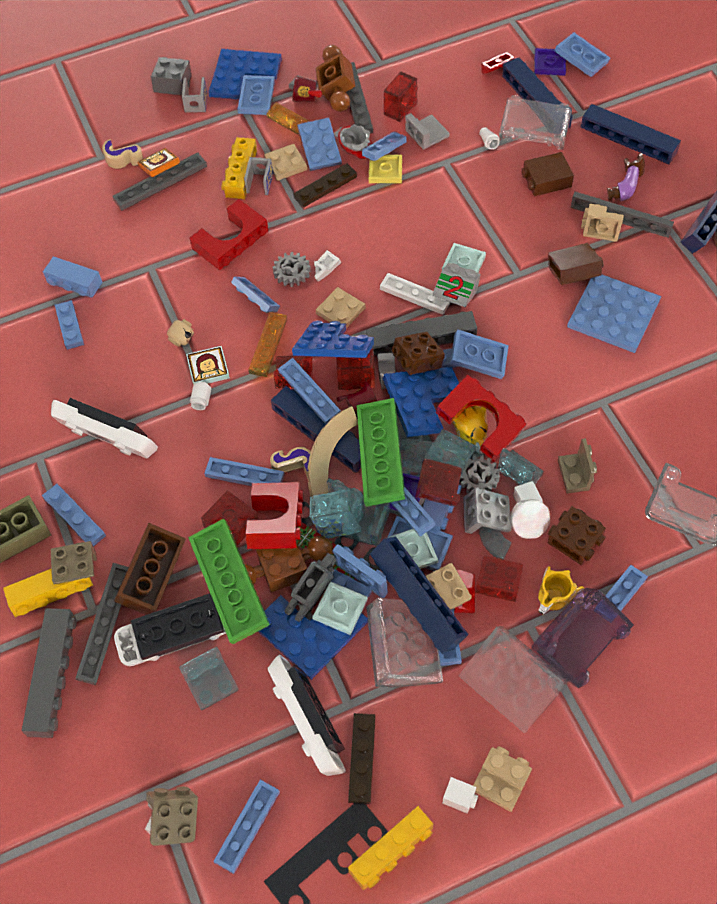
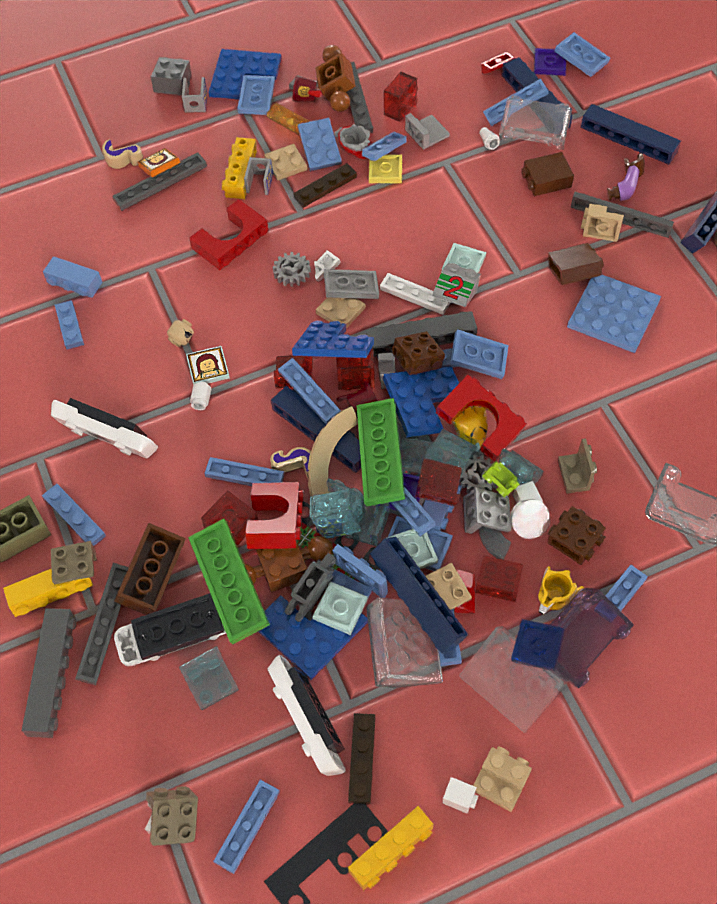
medium blue plate [231,277,280,313] -> none
clear yellow plate [248,312,287,377] -> none
none -> light grey tile [323,269,379,299]
none -> lime piece [482,461,520,498]
none -> medium blue plate [483,79,549,126]
none -> clear blue plate [511,619,565,672]

